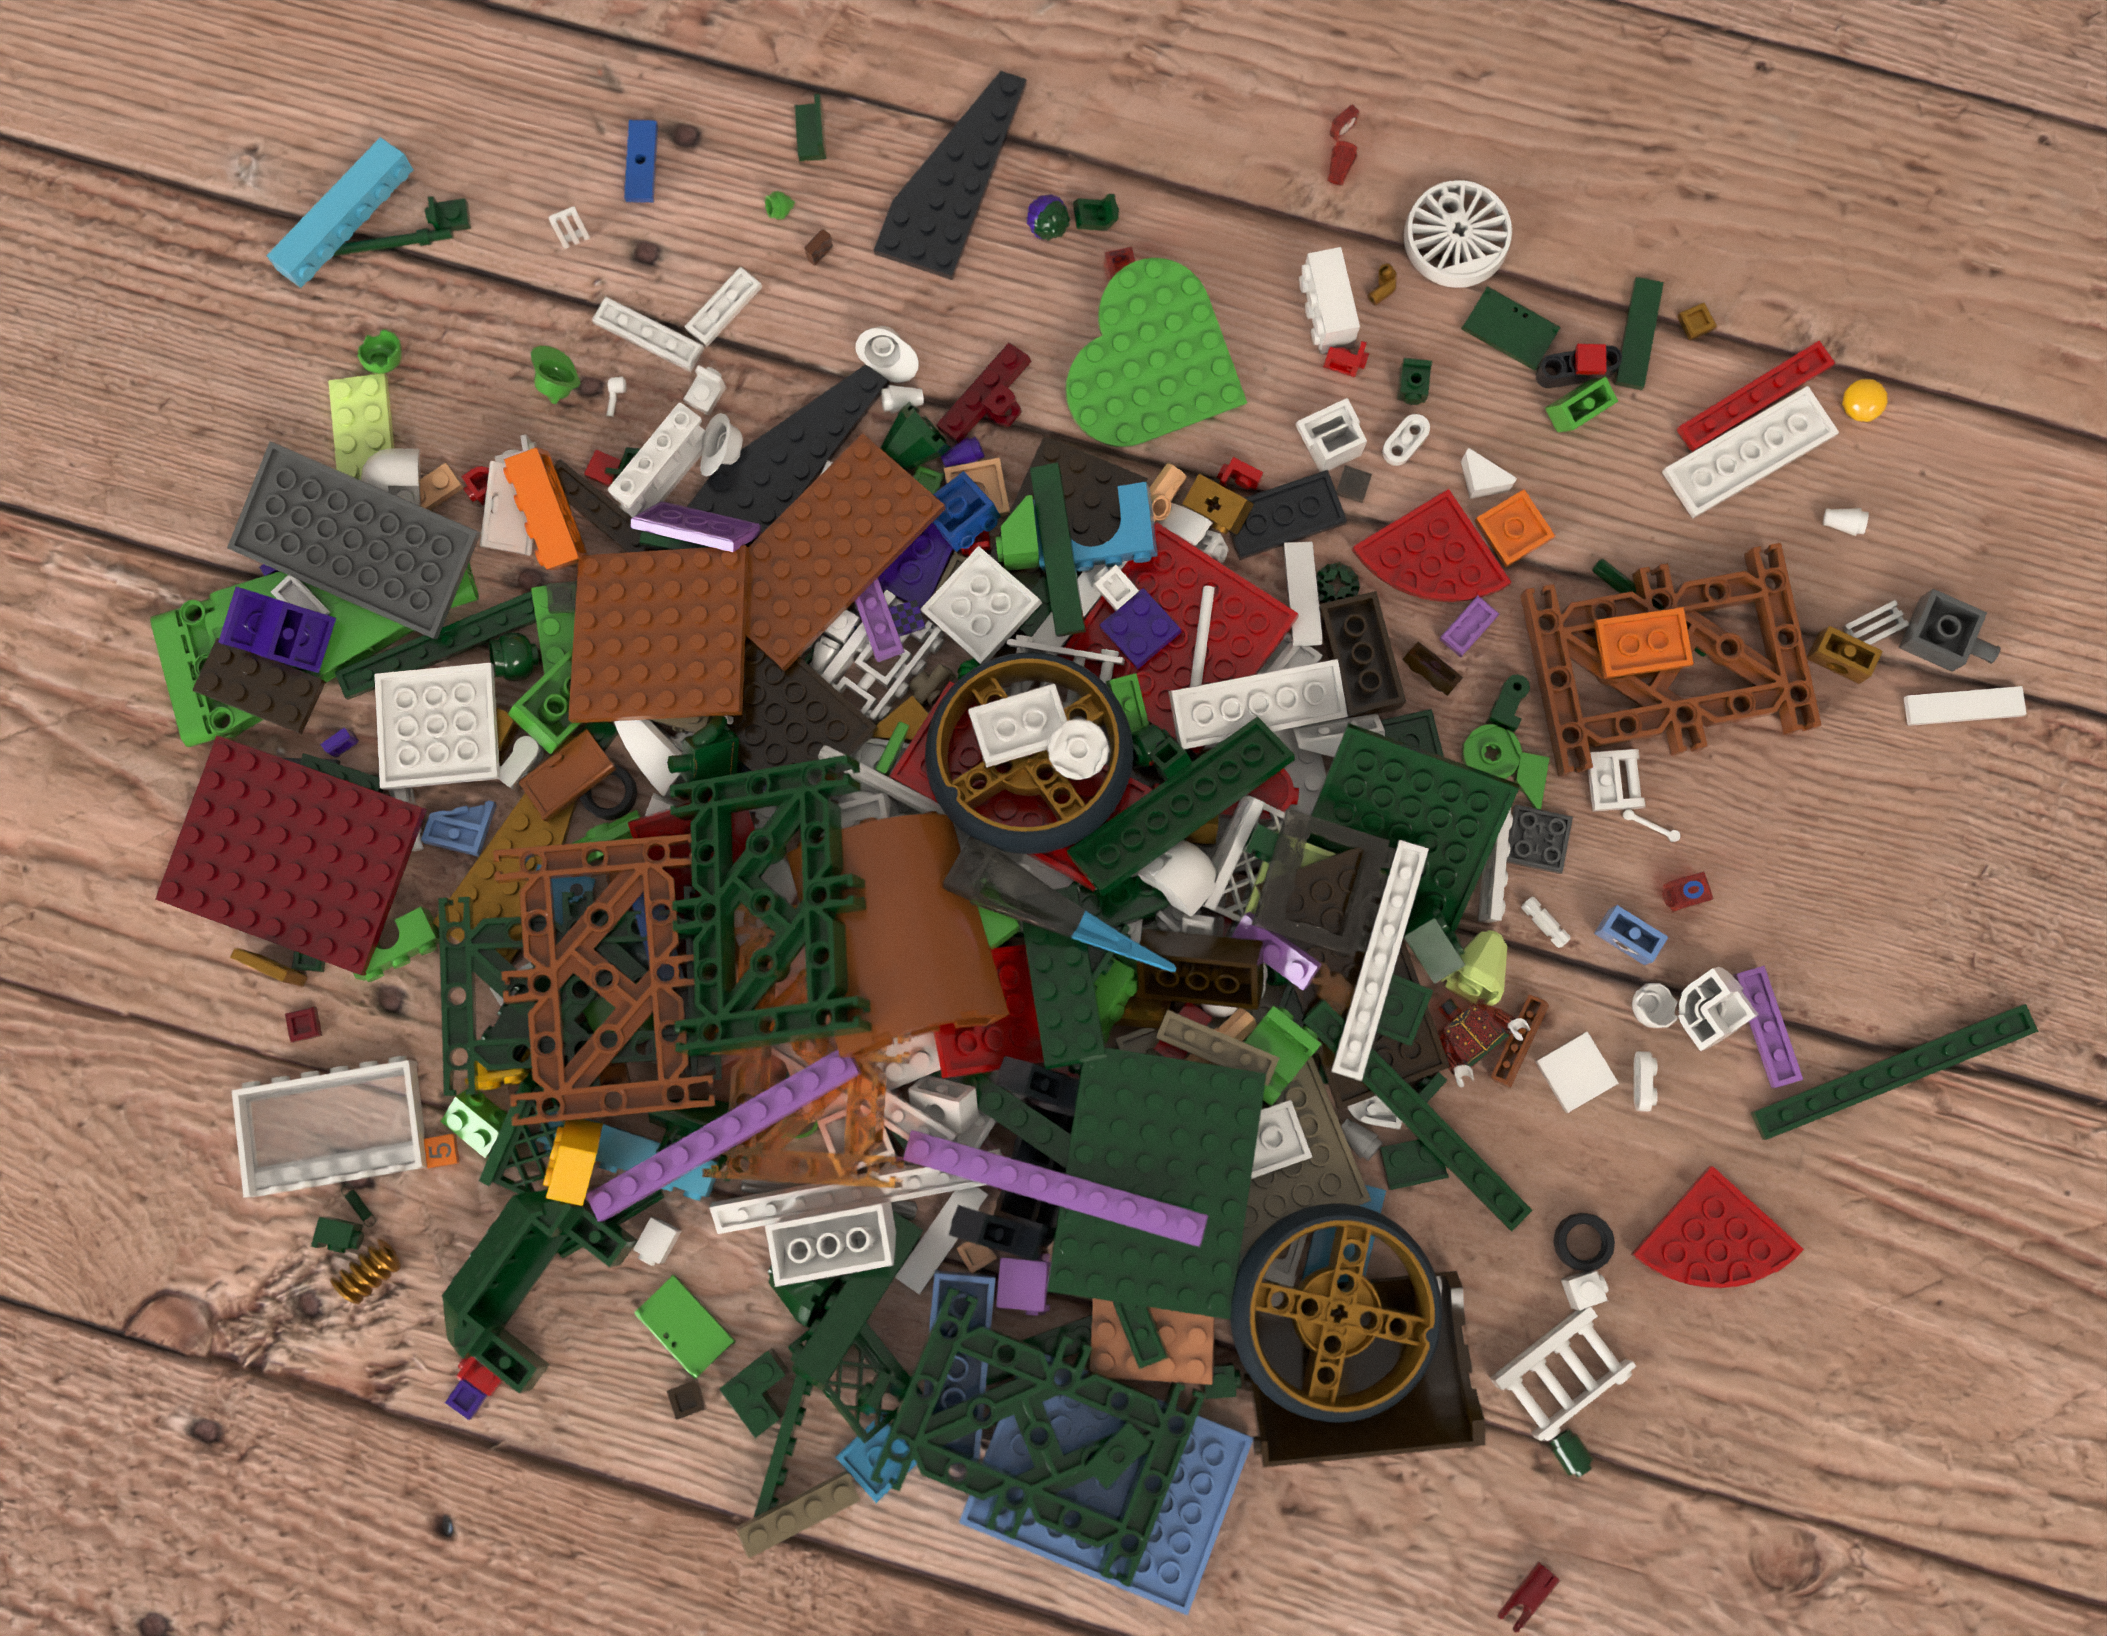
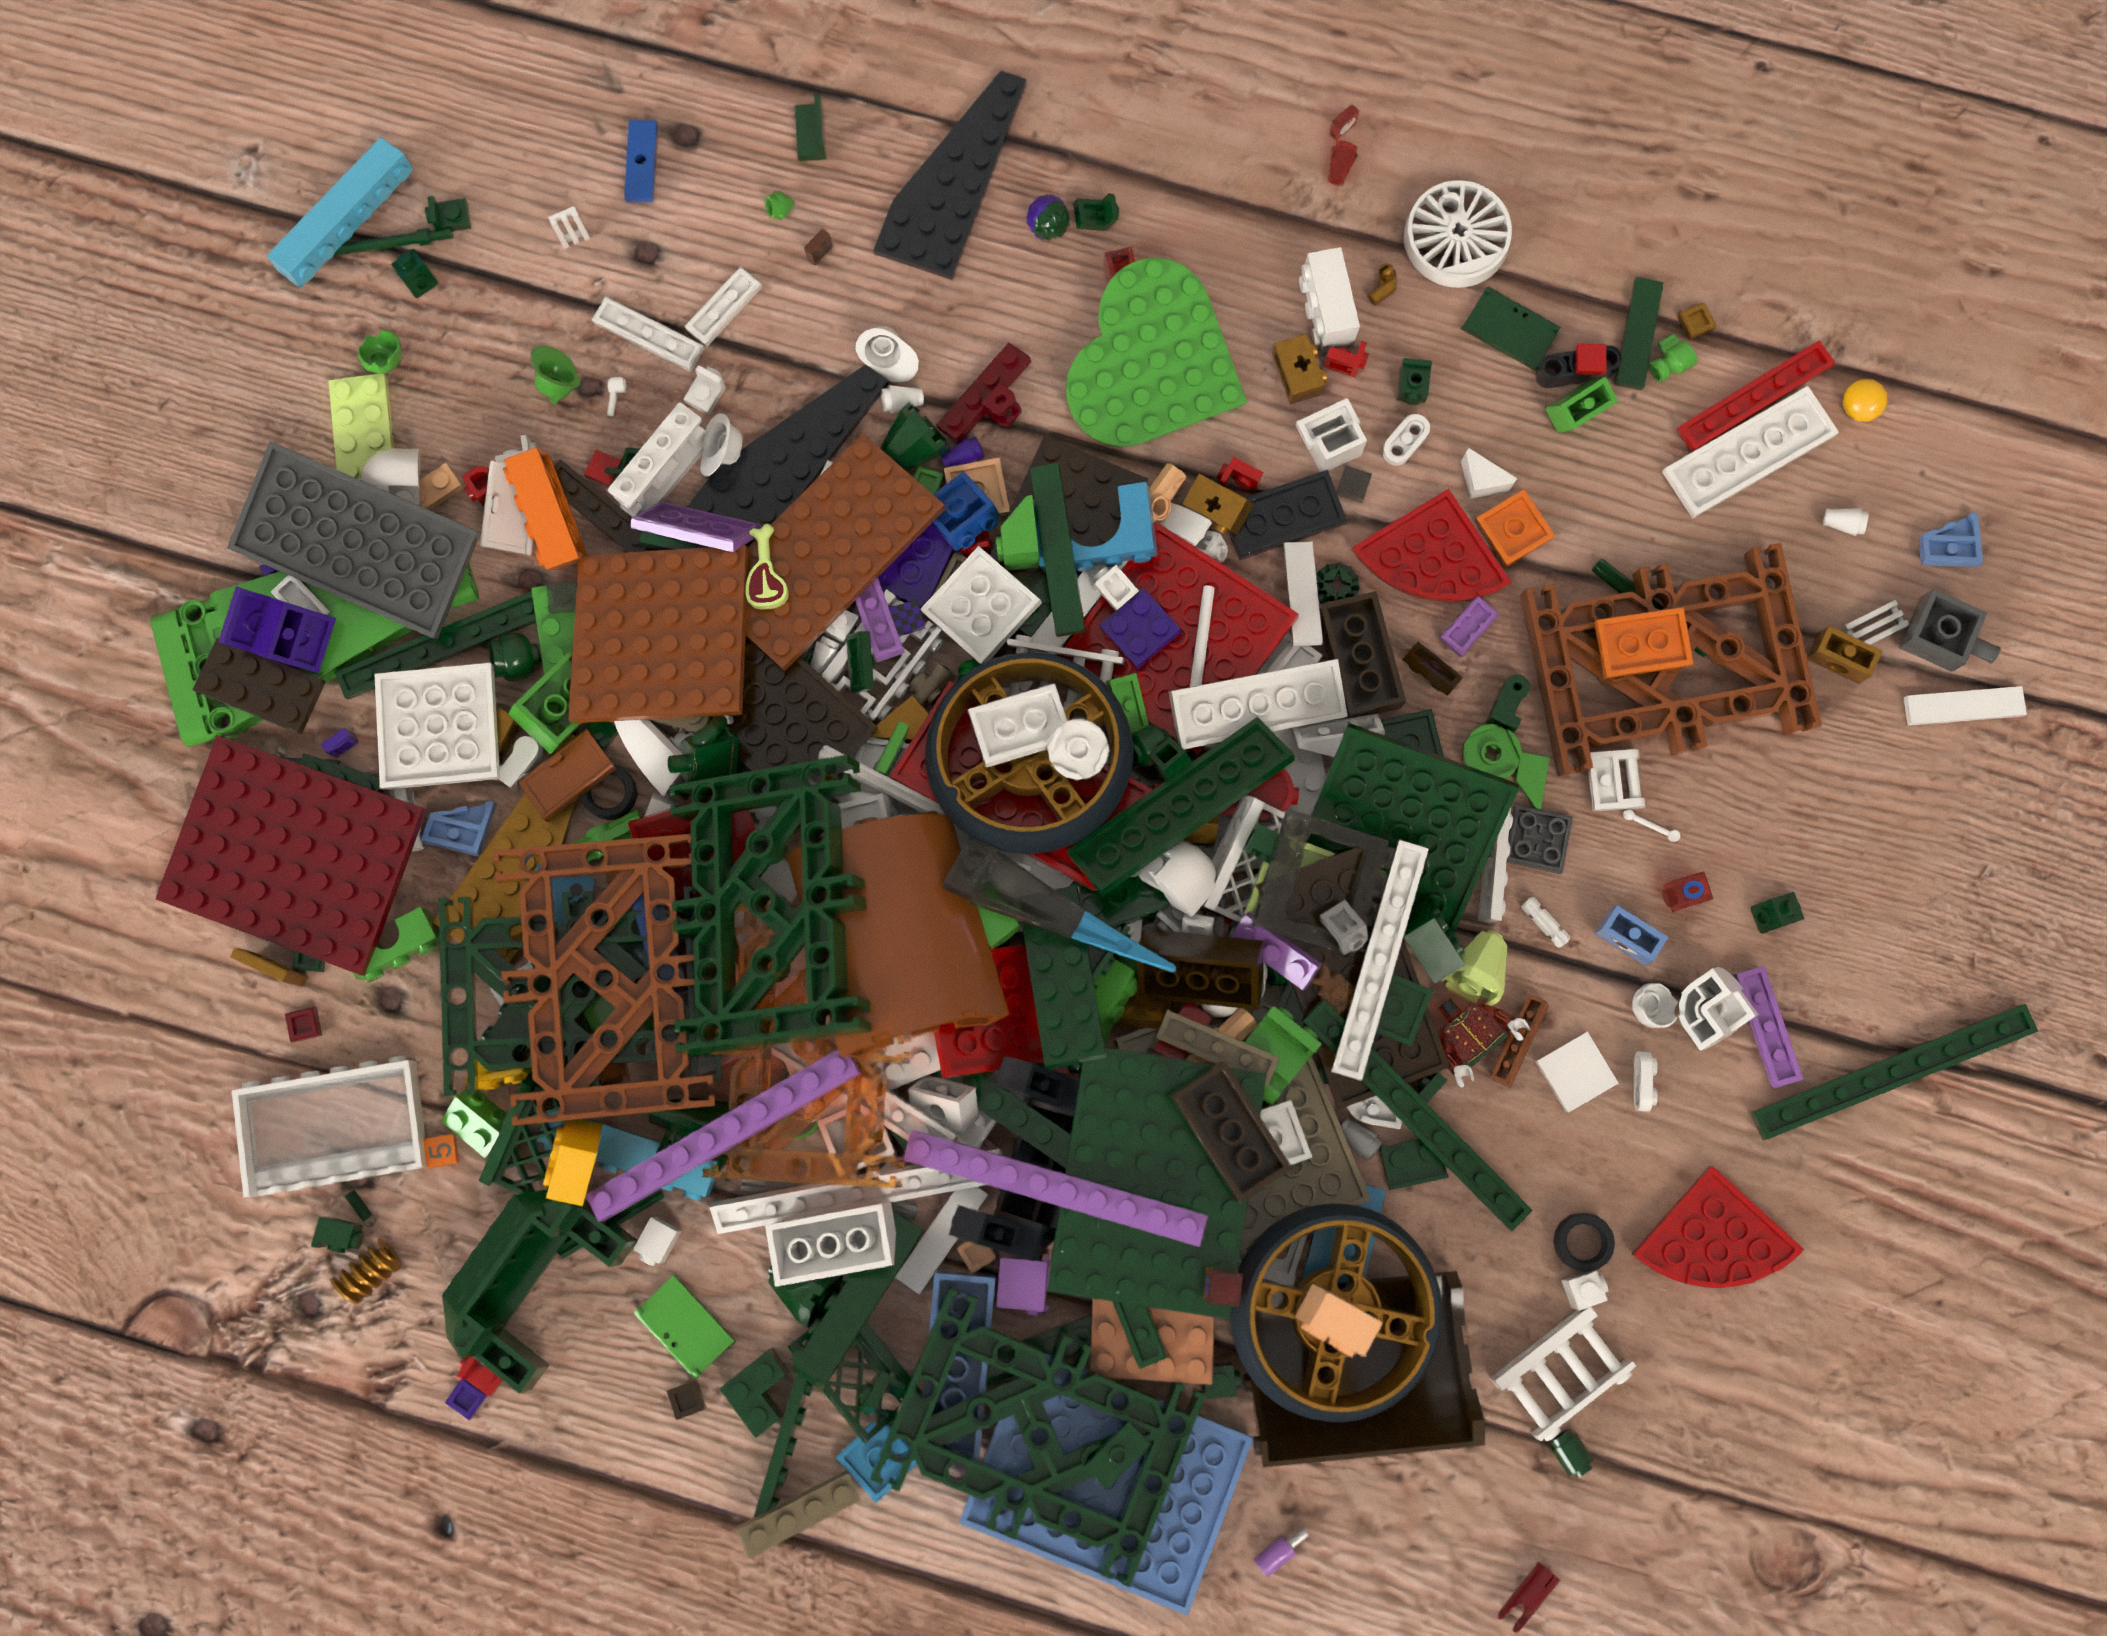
none -> dark green bracket [391,249,438,298]
none -> yellowish green piece [745,524,789,610]
none -> dark green plate [846,631,874,693]
none -> dark brown brick [1168,1061,1292,1203]
none -> clear red brick [1203,1267,1243,1307]
none -> medium lavender piece [1253,1527,1309,1578]
none -> pearl gold brick [1272,333,1327,405]
none -> light nougat brick [1295,1284,1382,1357]
none -> light grey bracket [1320,900,1368,955]
none -> bright green piece [1649,333,1697,383]
none -> dark green bracket [1750,892,1805,934]
none -> medium blue wing [1919,512,1983,567]

